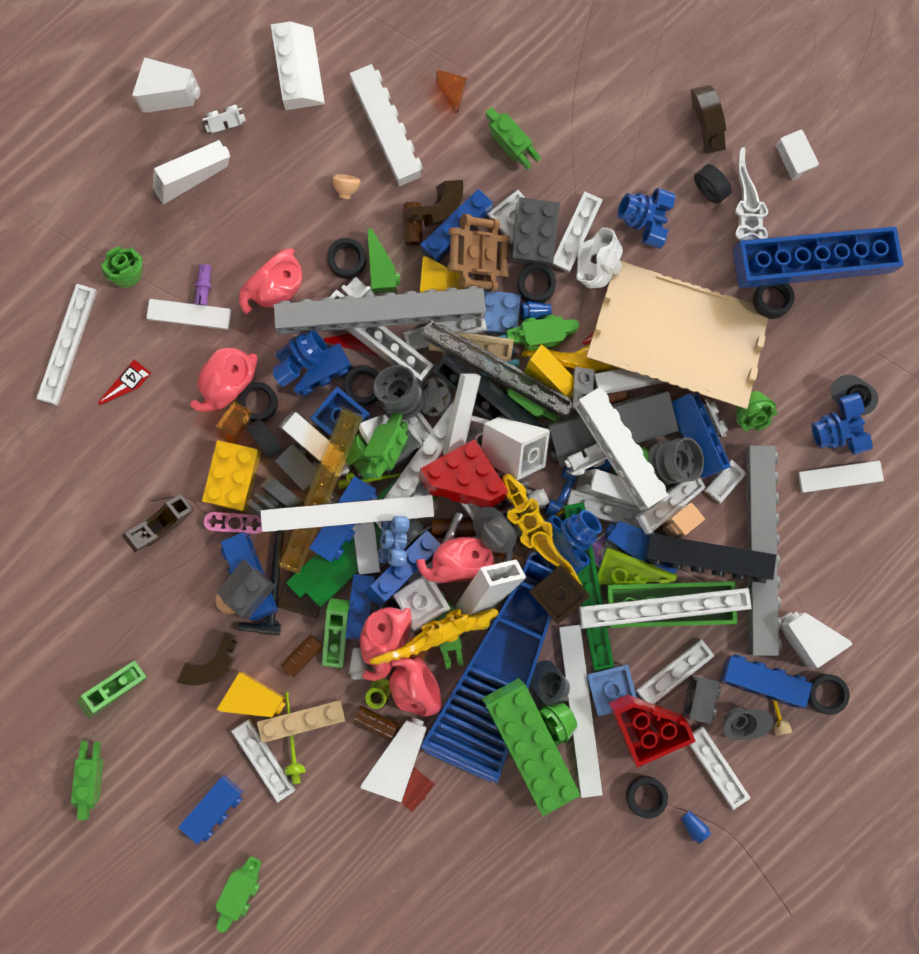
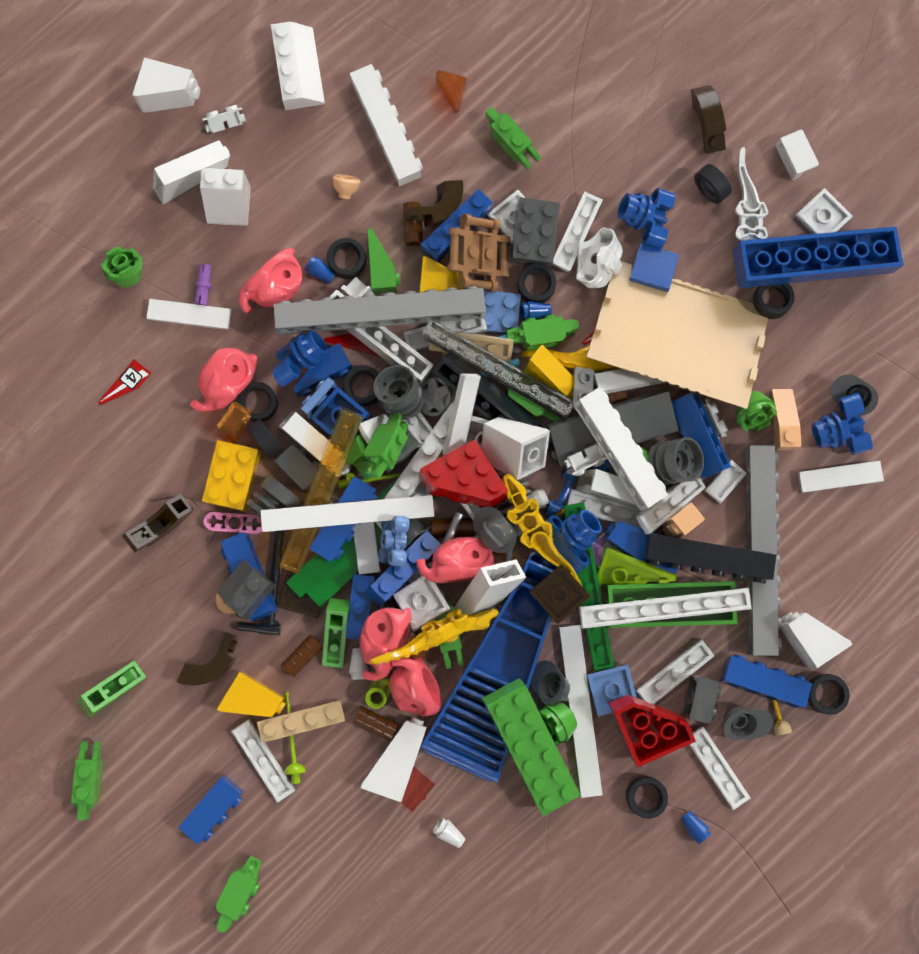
white tile [36,284,98,406] -> none
none -> white slope [200,168,251,226]
none -> medium blue plate [301,377,337,421]
none -> blue cone [304,256,336,284]
none -> white cone [433,818,465,848]
none -> blue tile [629,243,679,292]
none -> light nougat slope [771,389,801,451]
none -> white tile [794,188,853,234]

